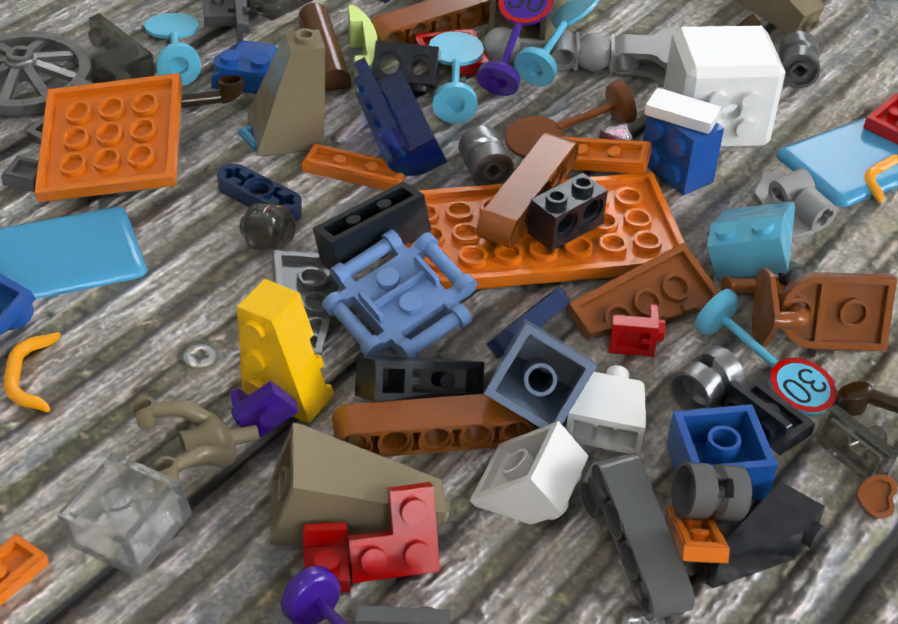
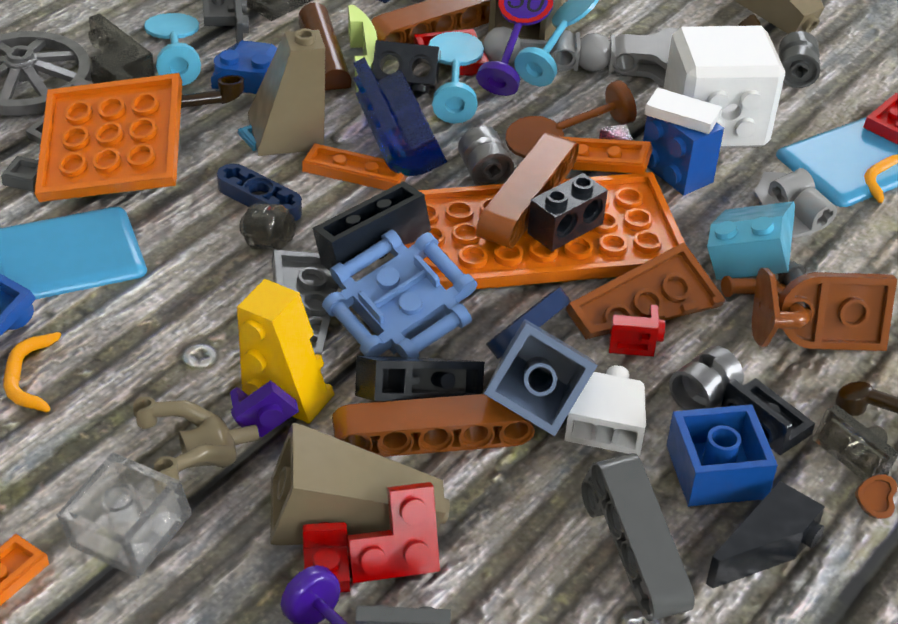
white slope [470,421,588,525] -> none
orange tile [665,506,730,564] -> none
dark grey wheel [671,462,752,521] -> none
medium azure piece [694,289,837,415] -> none

